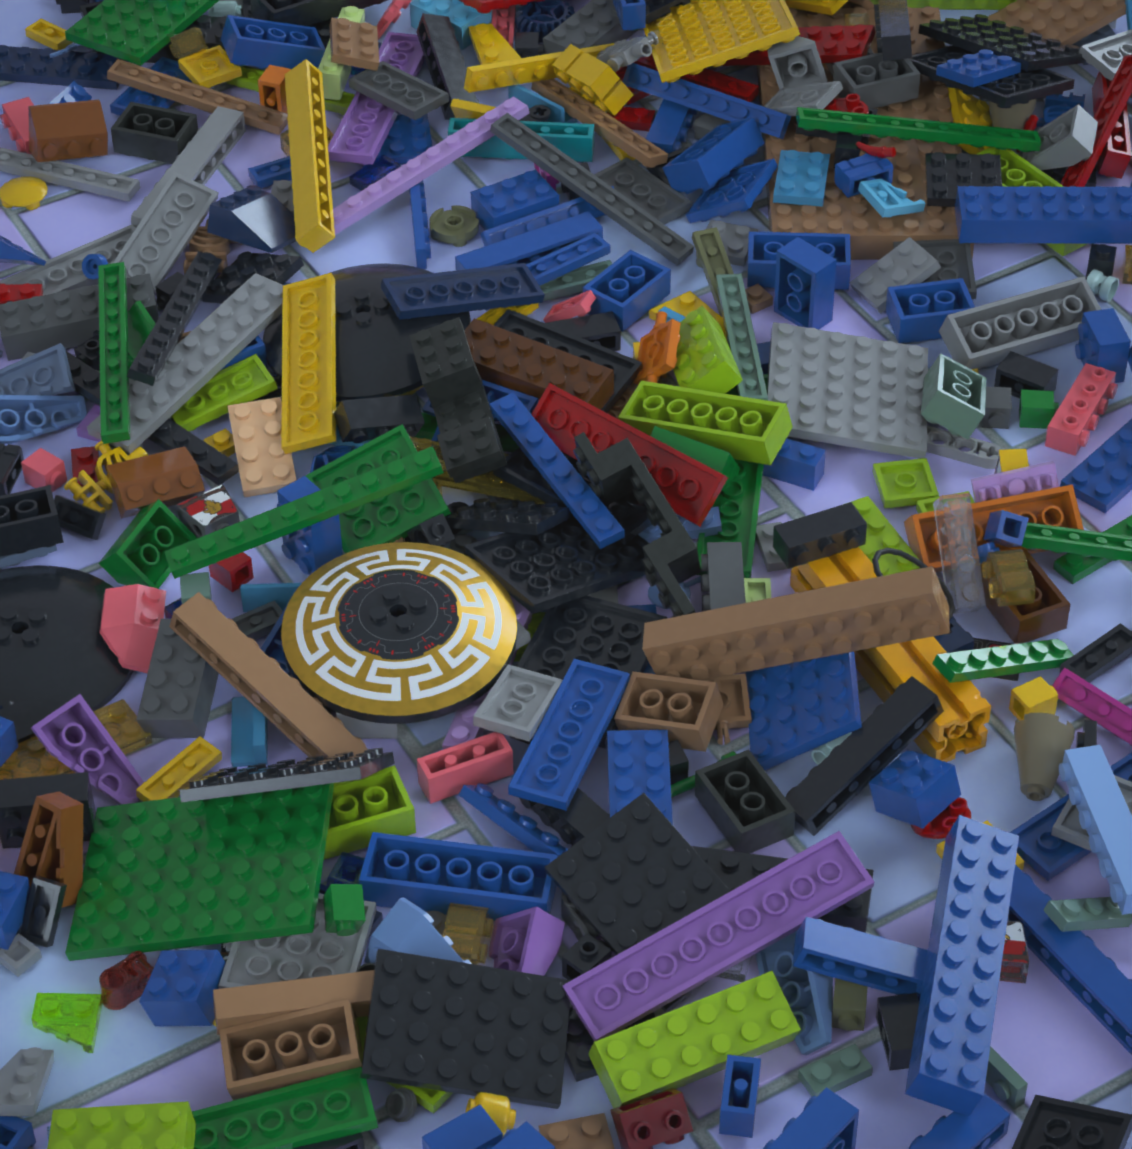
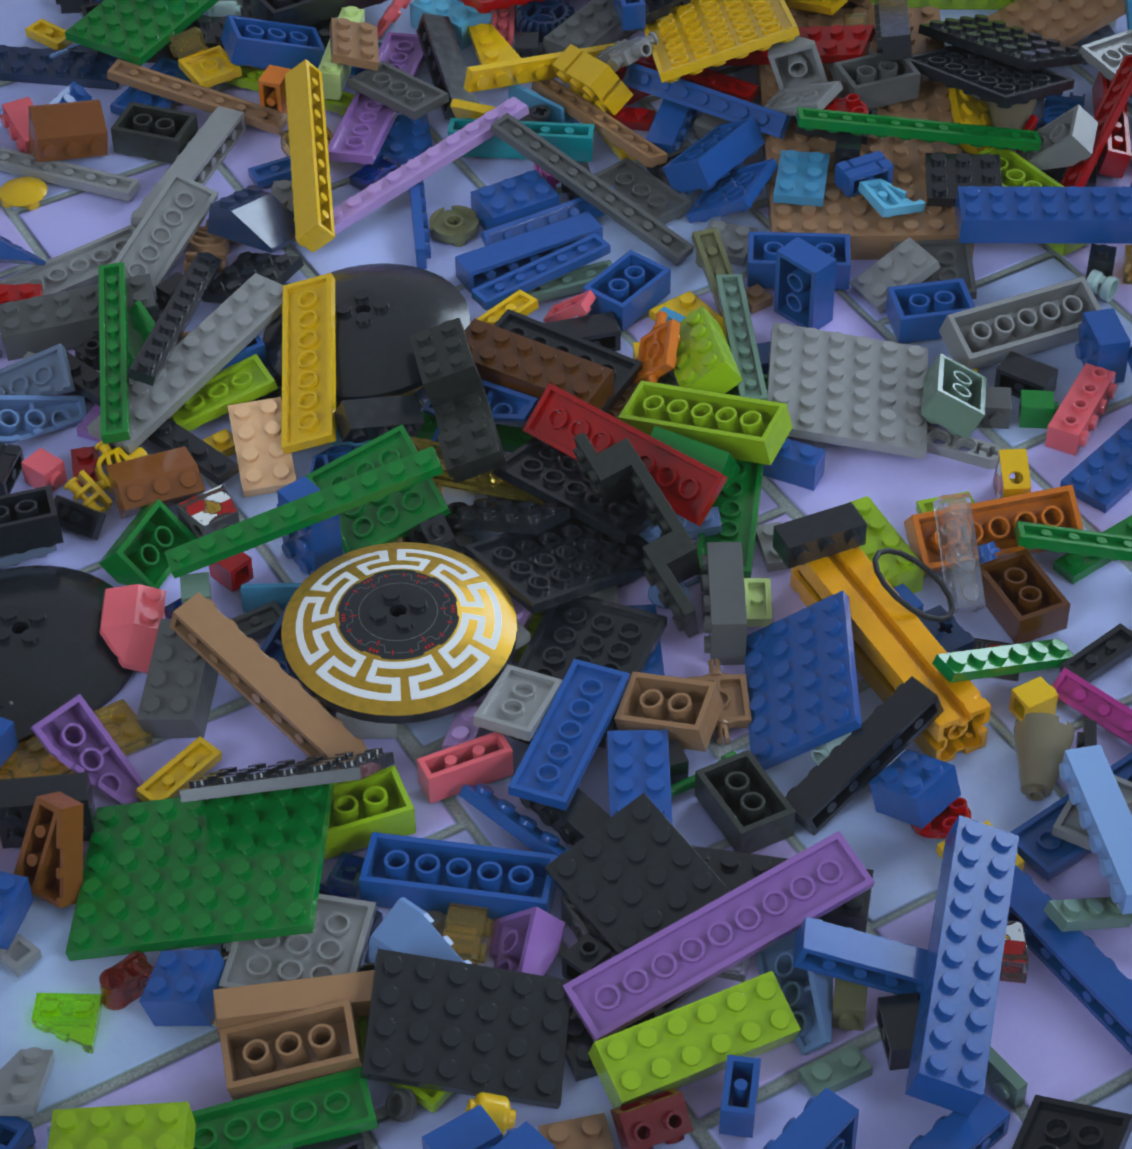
black plate [20,876,67,947] -> none
blue tile [82,254,108,279] -> none
dark azure panel [231,697,268,767] -> none
green brick [323,884,366,936] -> none
dark blue plate [381,263,545,320] -> none
blue plate [490,392,625,549] -> none
medium nougat brick [642,566,950,680] -> none
red helmet [856,142,896,159] -> none
lime plate [872,458,939,509] -> none
blue plate [936,49,1021,87] -> none
lavender plate [971,461,1059,503] -> none
clear yellow brick [982,549,1036,607] -> none
blue brick [983,510,1029,548] -> none

